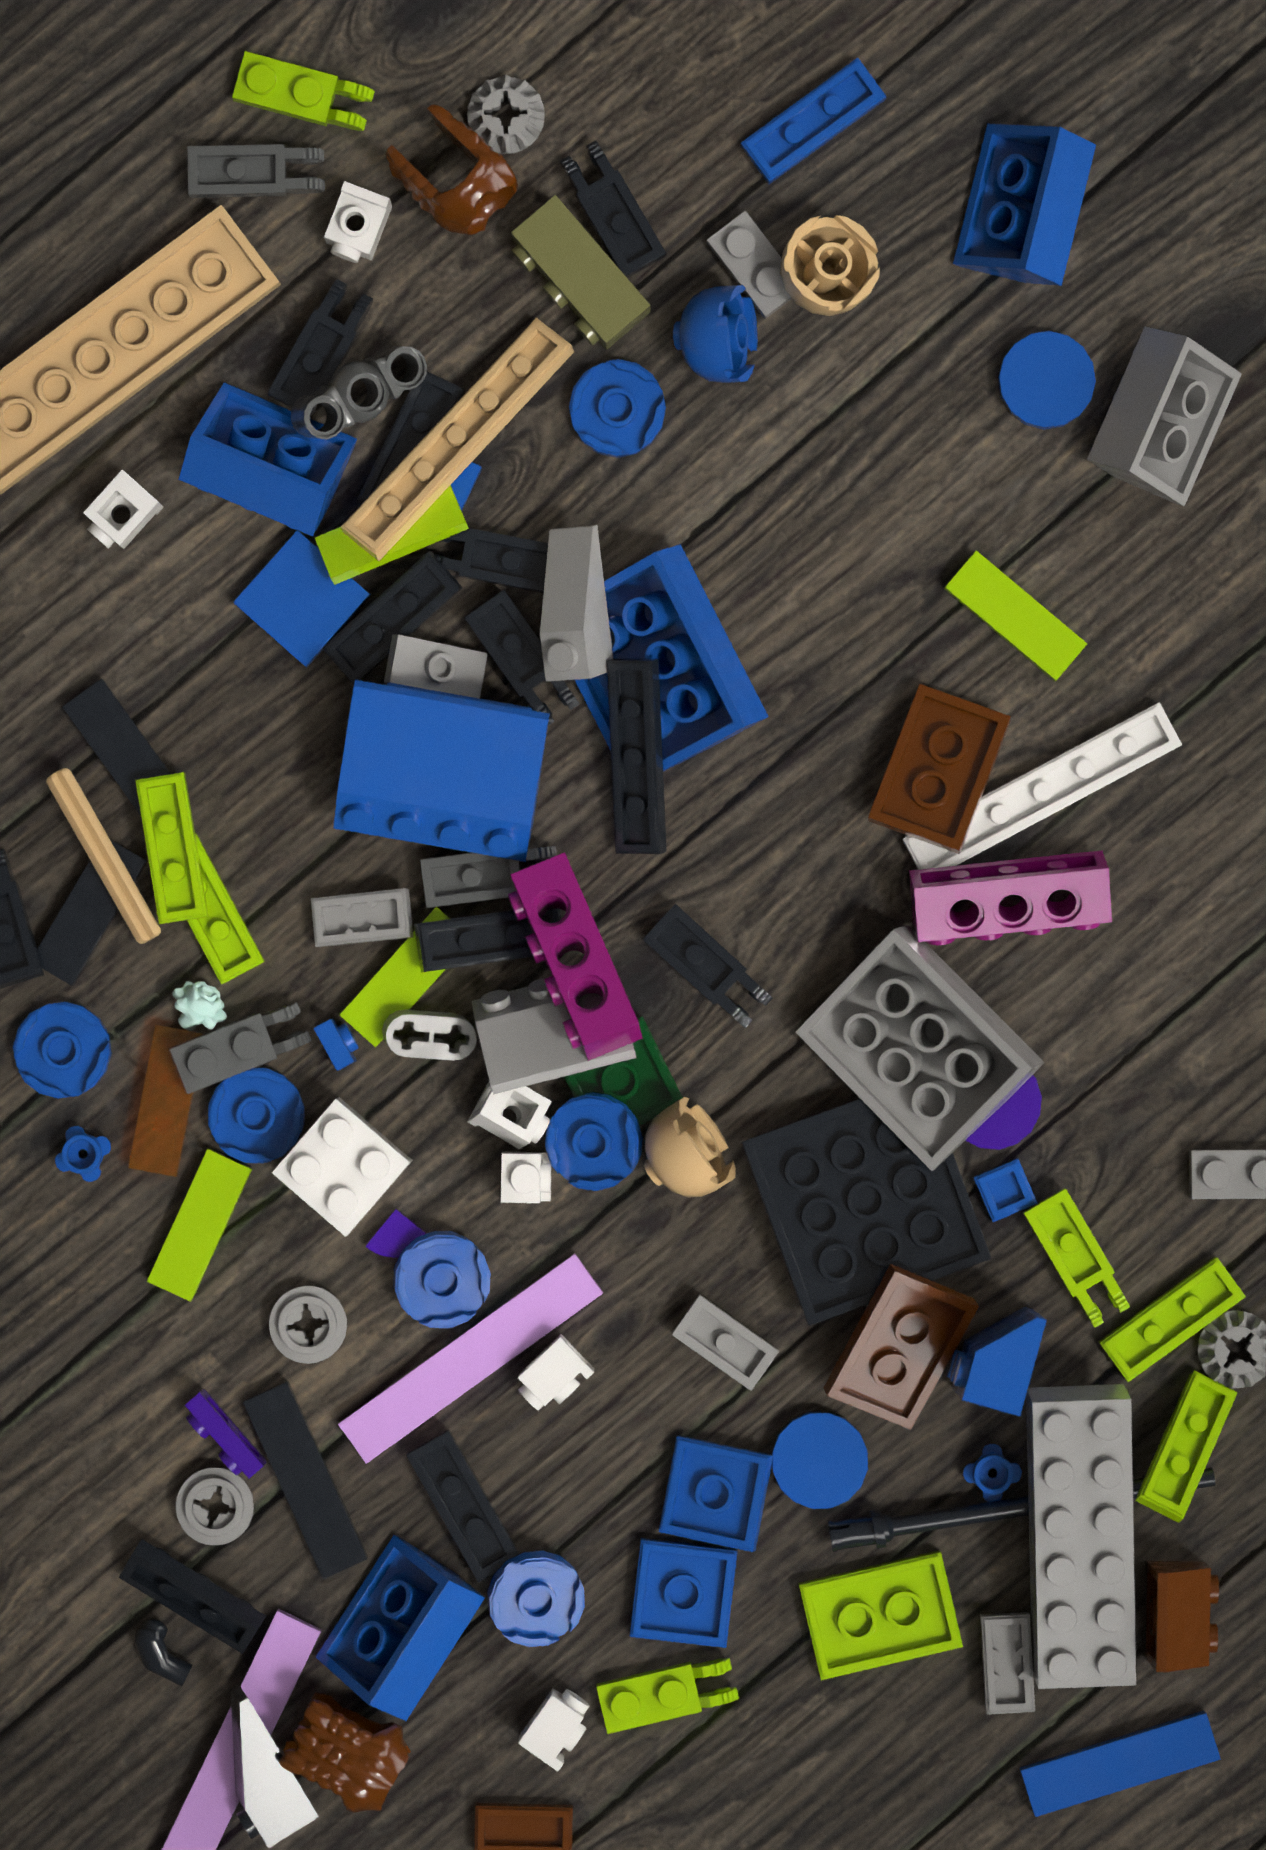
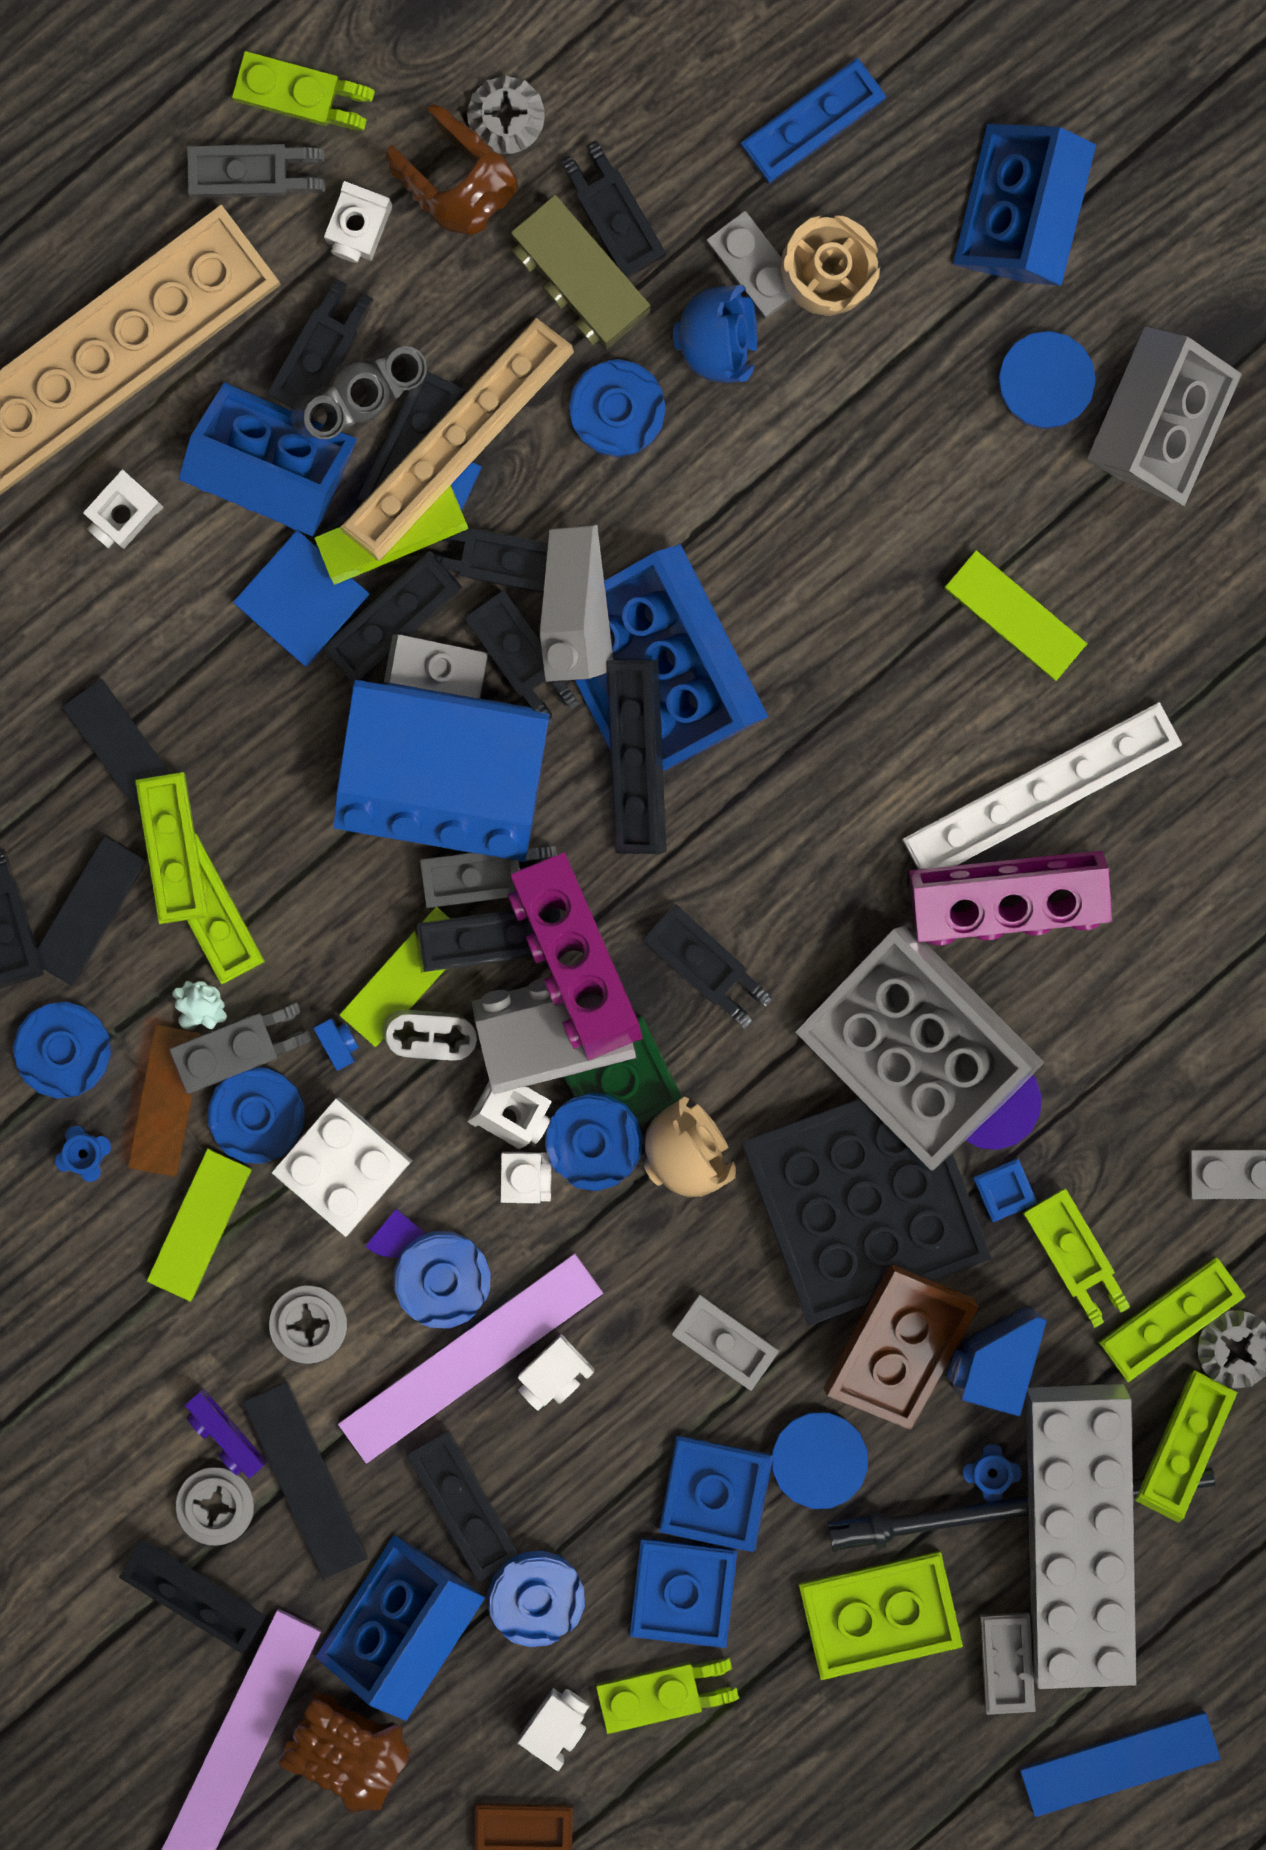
tan axle [46,768,161,944] -> none
black arm [135,1618,193,1687] -> none
slope [230,1684,319,1849] -> none
light grey plate [311,888,413,947] -> none
reddish brown plate [868,684,1011,854] -> none
reddish brown slope [1145,1561,1219,1672] -> none

